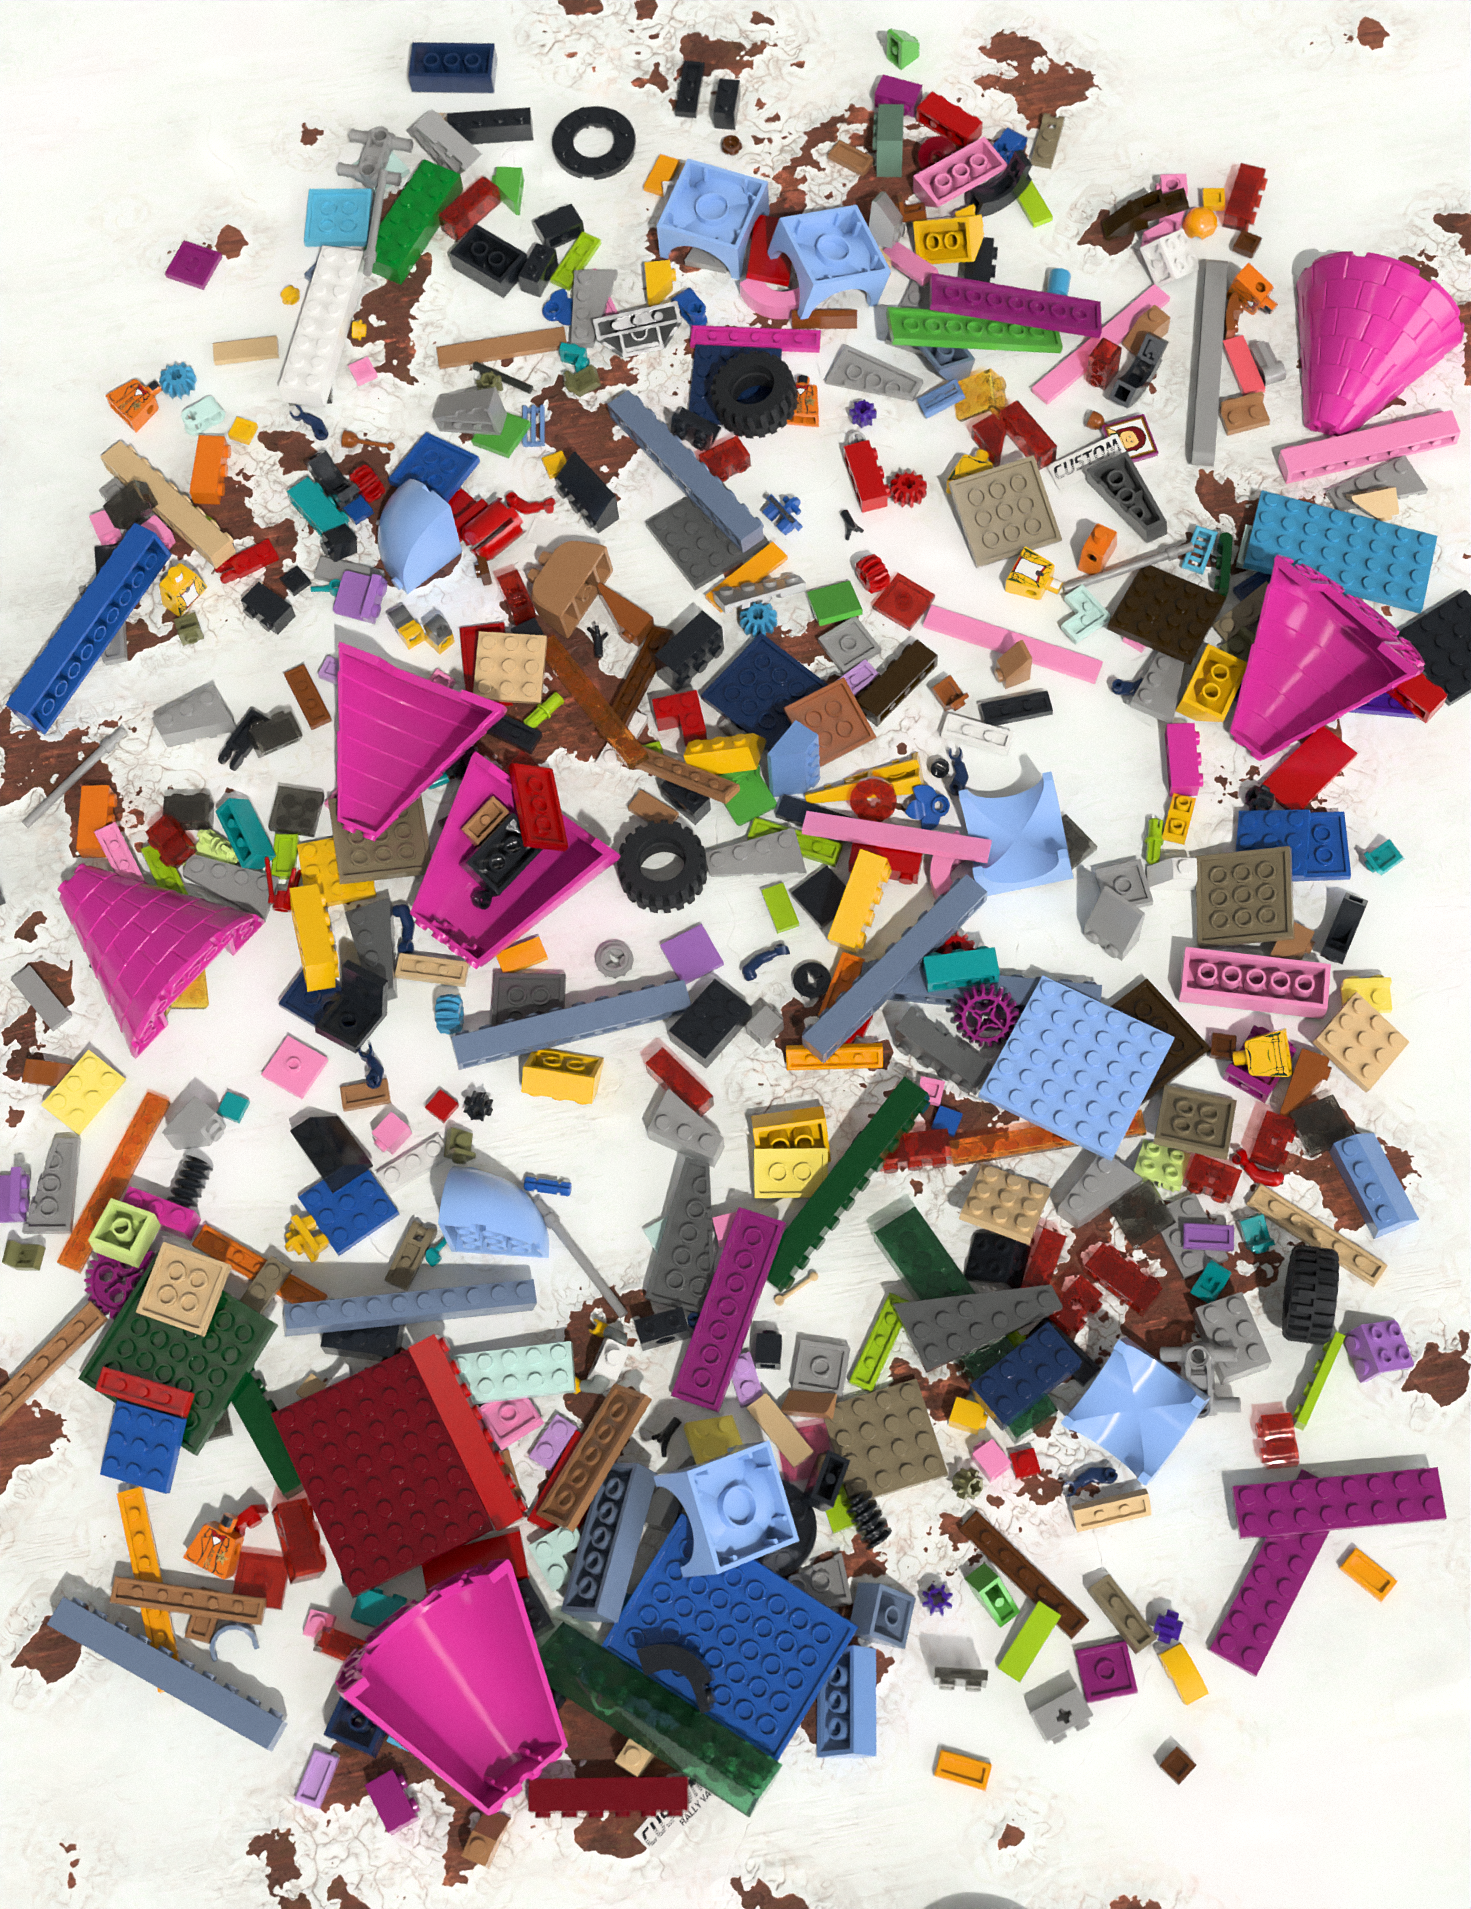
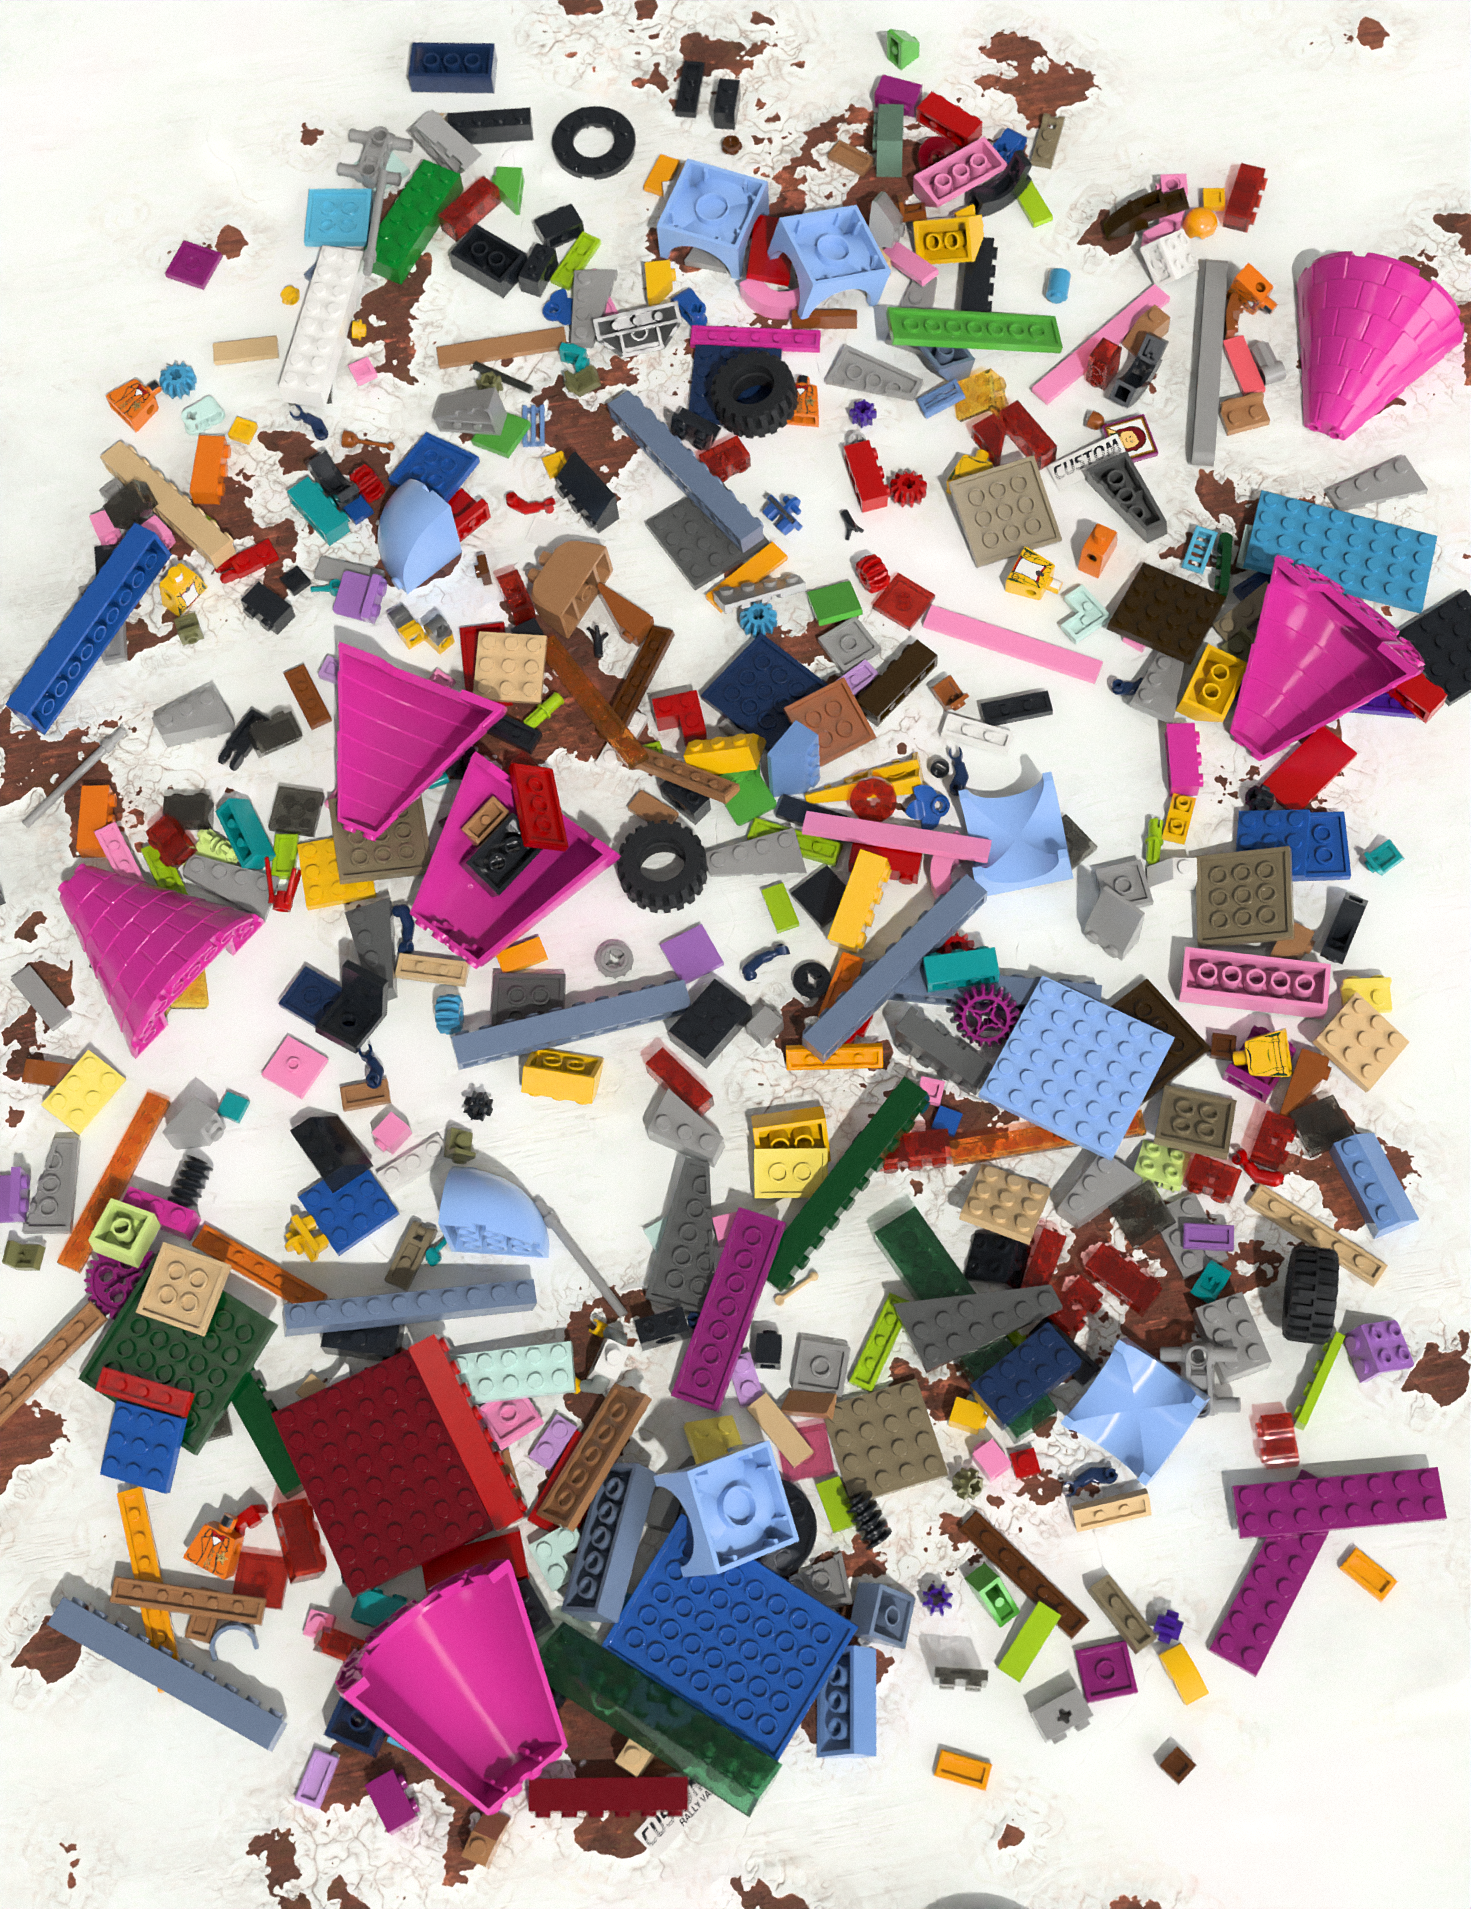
dark tan plate [240,1255,293,1314] -> none
yellow brick [289,884,339,992] -> none
black brick [321,524,357,562] -> none
red tile [425,1089,459,1124] -> none
red cylinder [461,497,526,561] -> none
black hinge [471,890,492,910] -> none
blue axle [524,1176,572,1196] -> none
black arch [636,1642,716,1714] -> none
black bar [651,1417,682,1457] -> none
black brick [654,610,724,693] -> none
black brick [801,1450,851,1512] -> none
magenta plate [930,273,1102,338] -> none
medium nougat slope [994,639,1032,689] -> none
light grey bar [1063,542,1194,594] -> none
reddish brown plate [1232,230,1262,259] -> none
teal bracket [1238,1213,1275,1254] -> none
bright pink brick [1278,410,1461,484] -> none
tan slope [1345,486,1399,521] -> none

